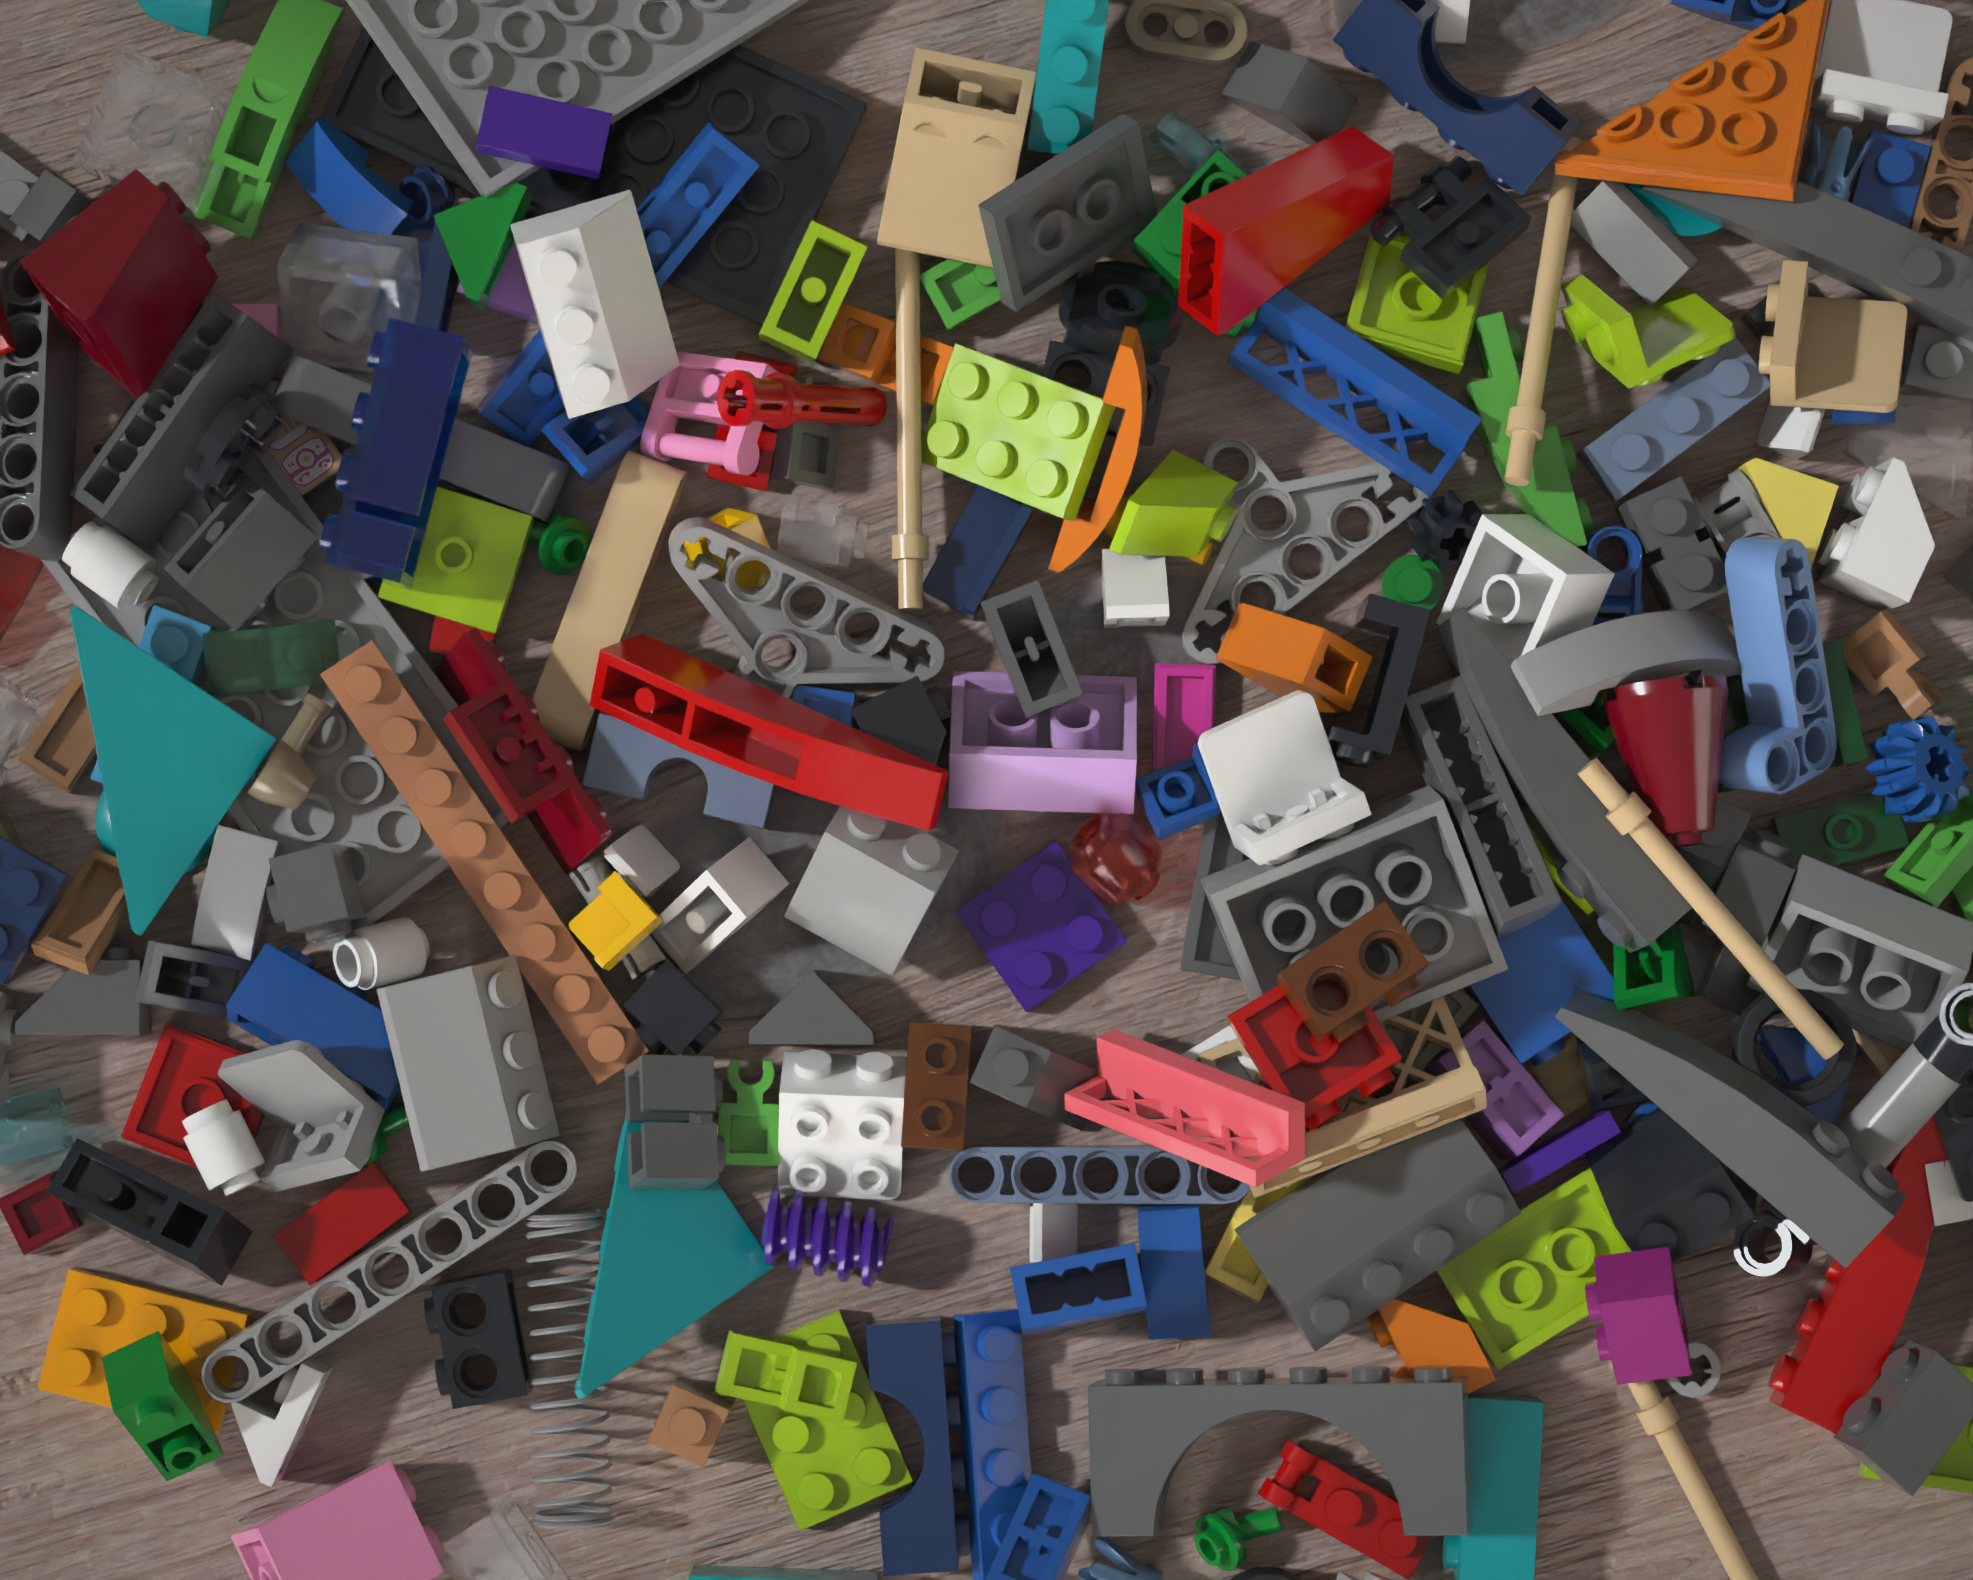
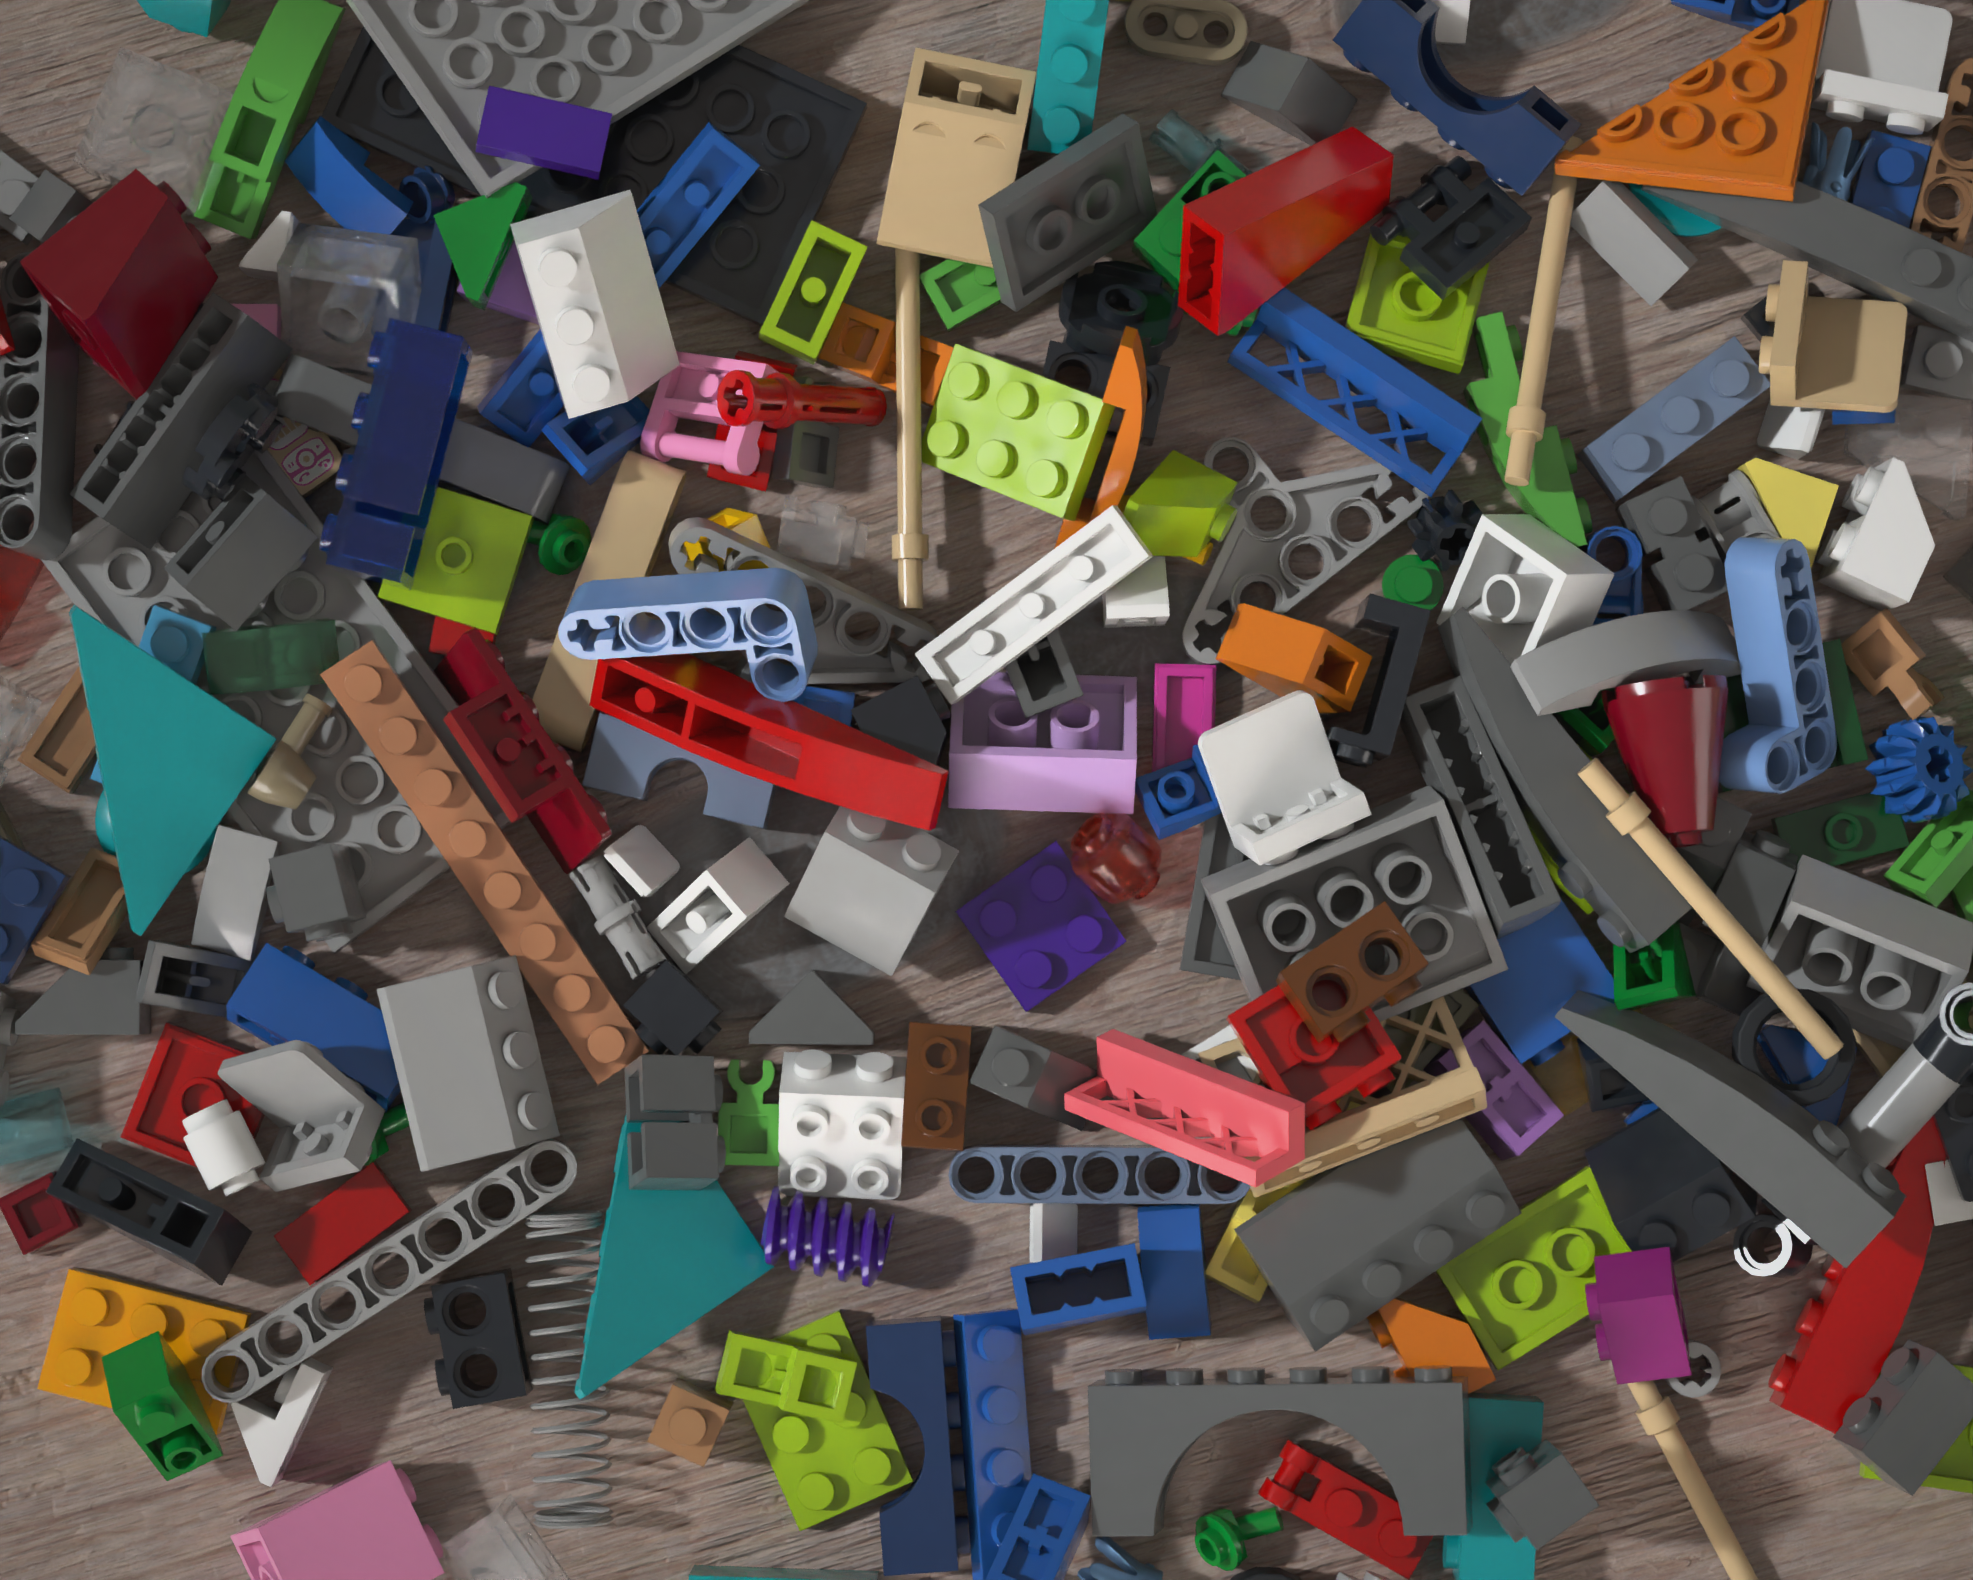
white brick [62,521,159,610] -> none
white brick [333,917,430,990] -> none
yellow panel [569,871,664,971] -> none
dark blue panel [923,485,1034,620] -> none
dark purple tile [1497,1110,1621,1194] -> none
lime bracket [1561,274,1736,389] -> none
none -> white slope [239,211,304,283]
none -> medium blue beam [558,568,818,702]
none -> white plate [915,505,1153,704]
none -> dark grey brick [1485,1439,1599,1550]

